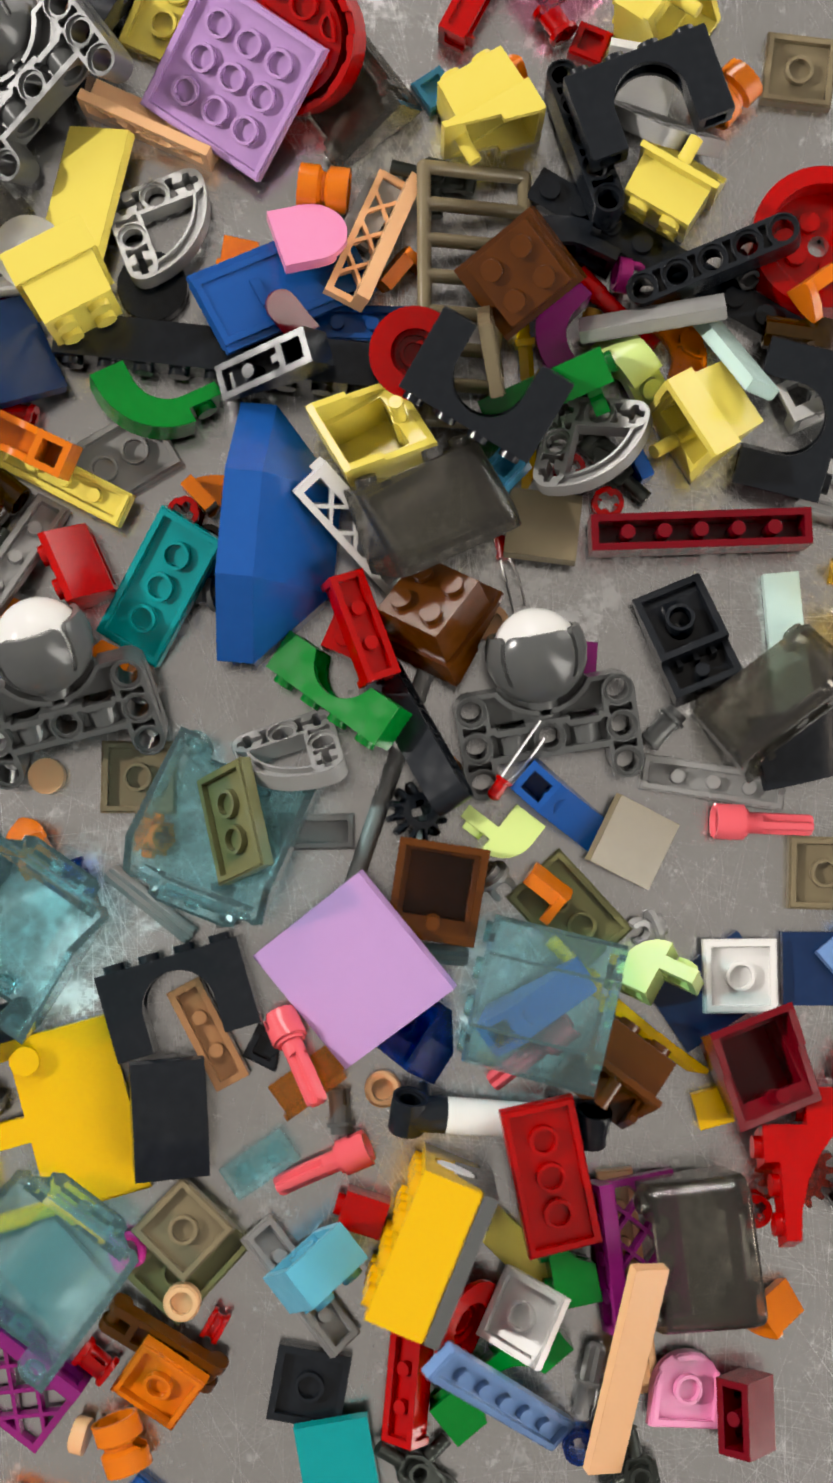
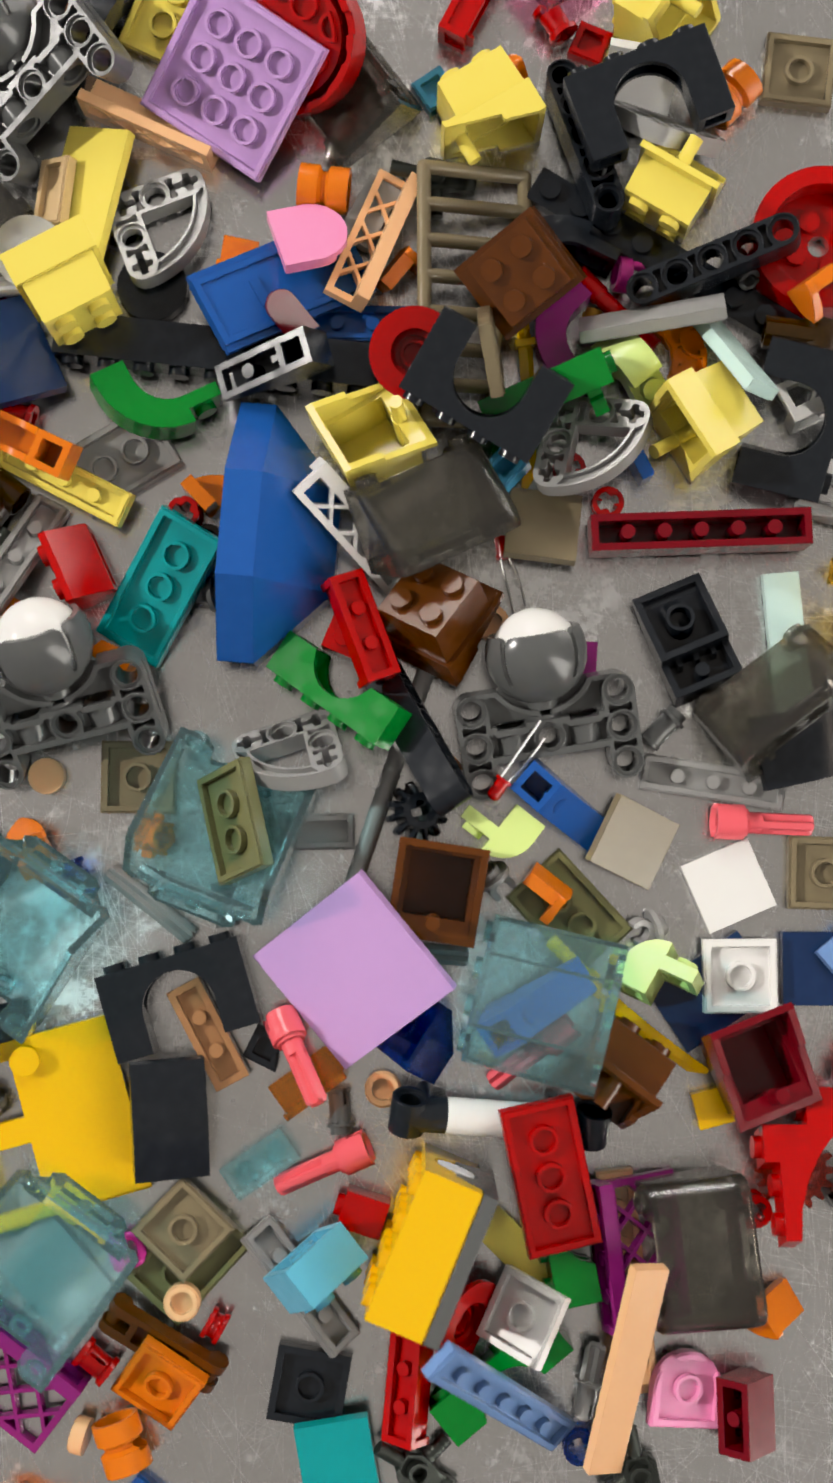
pearl dark grey piece [576,435,651,504] -> none
none -> tan tile [34,155,77,226]
none -> white tile [679,838,777,934]

